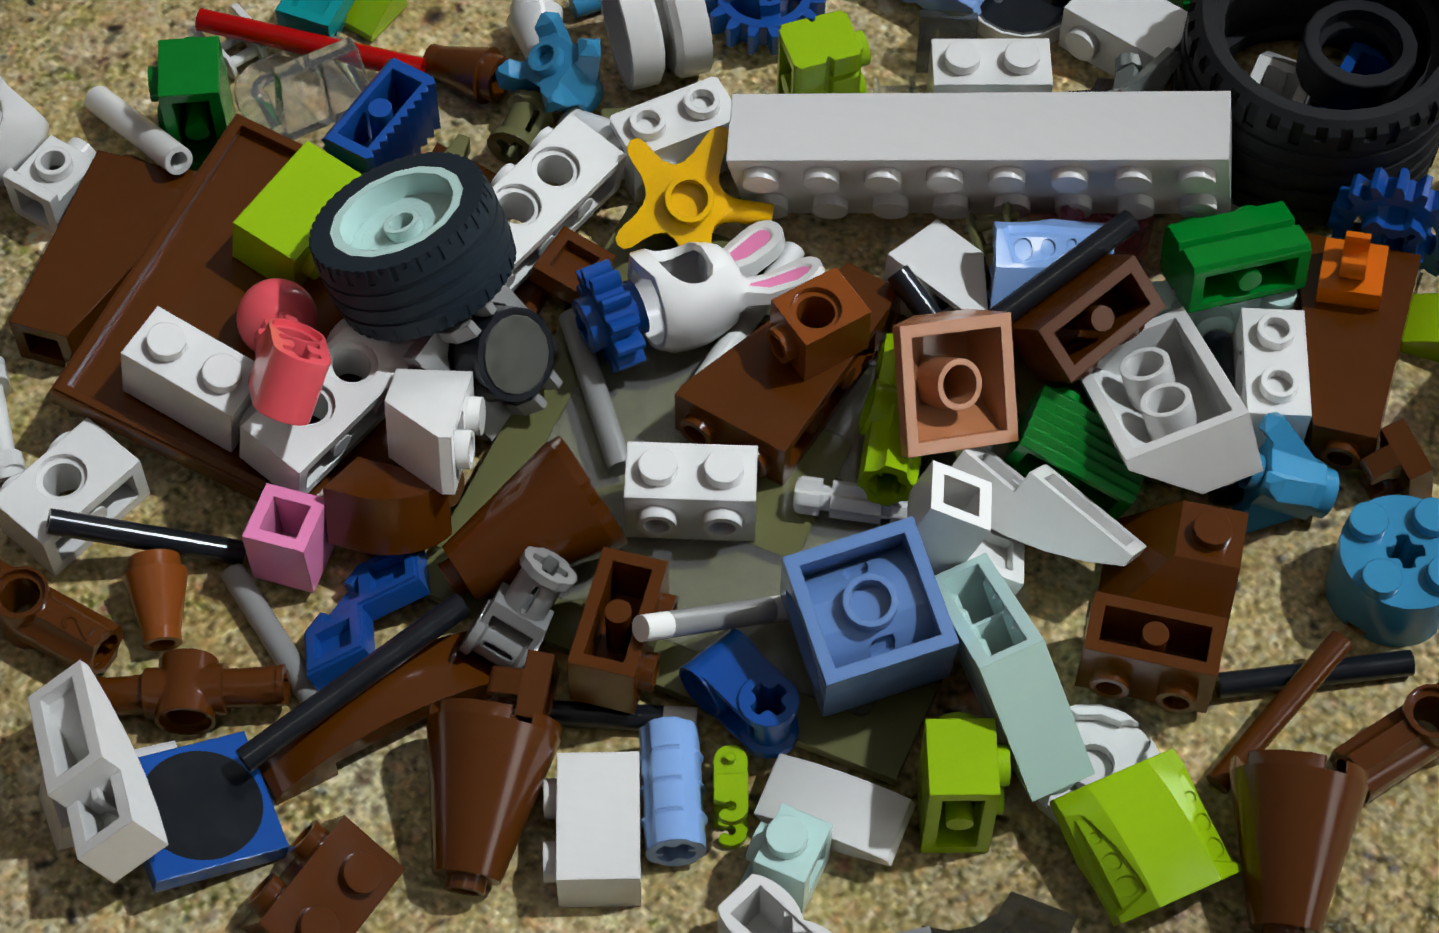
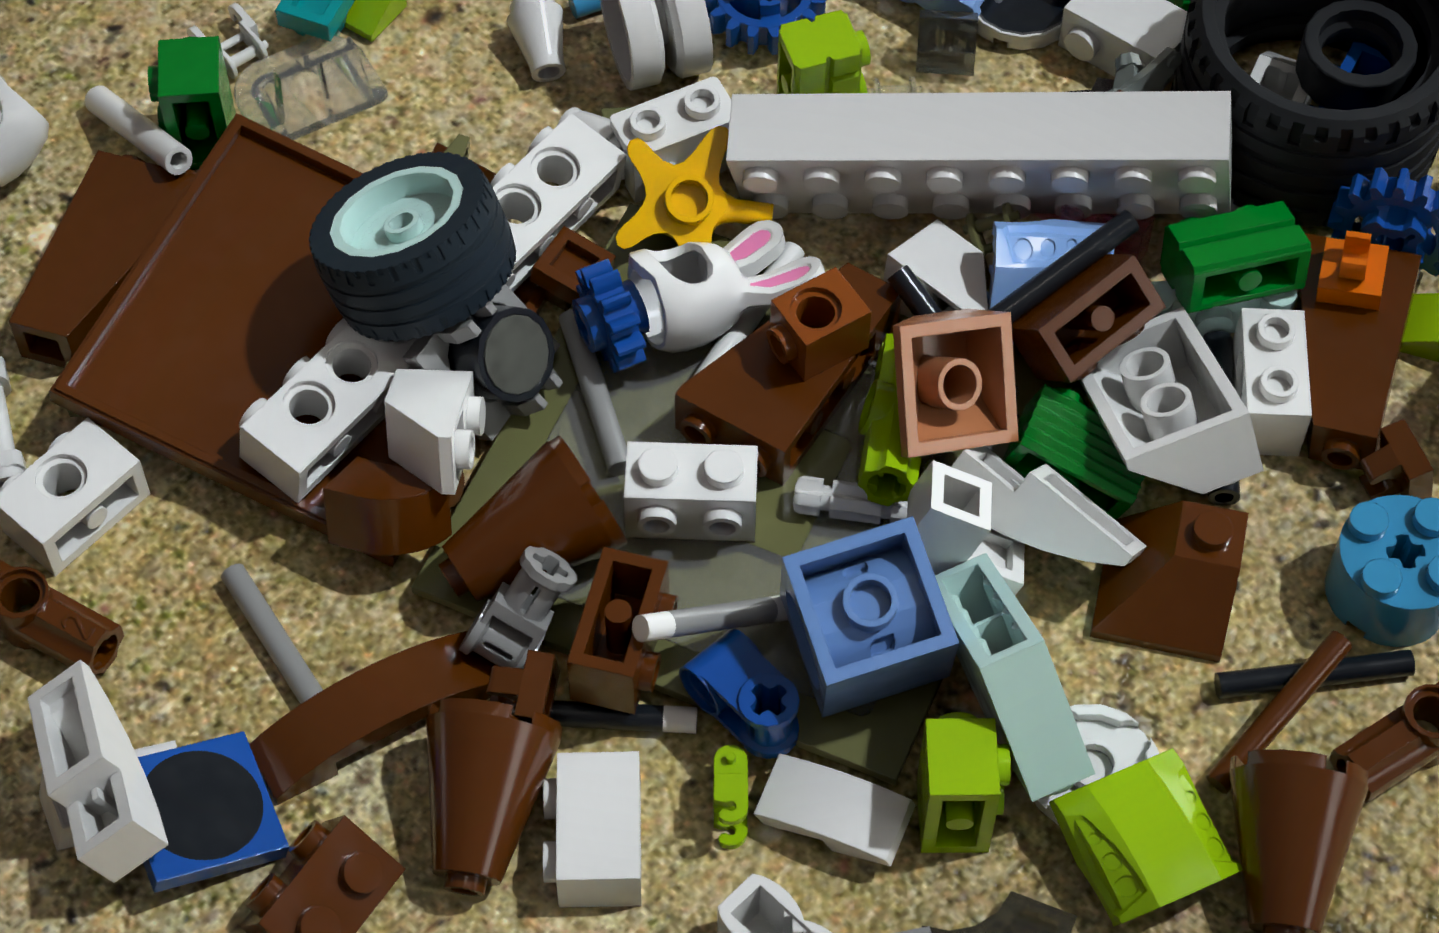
white brick [2,135,96,234] -> none
black piece [46,508,246,565] -> none
reddish brown pin [96,648,291,735] -> none
white brick [121,306,254,453] -> none
dark orange cone [122,549,189,651] -> none
red piece [195,8,426,73] -> none
lime brick [232,140,361,286] -> none
black piece [235,593,471,773] -> none
coral beam [236,278,331,426] -> none
bright pink brick [242,483,335,593] -> none
blue tile [304,550,431,691] -> none
blue brick [321,58,441,173] -> none
reddish brown cone [423,44,510,105] -> none
olive bush [487,89,558,165] -> none
dark azure rock [495,11,604,113] -> none
light blue axle [639,716,708,866] -> none
light aqua brick [739,803,833,915] -> none
white brick [927,38,1053,93] -> none
reddish brown brick [1074,591,1228,713] -> none
dark azure rock [1232,412,1339,533] -> none

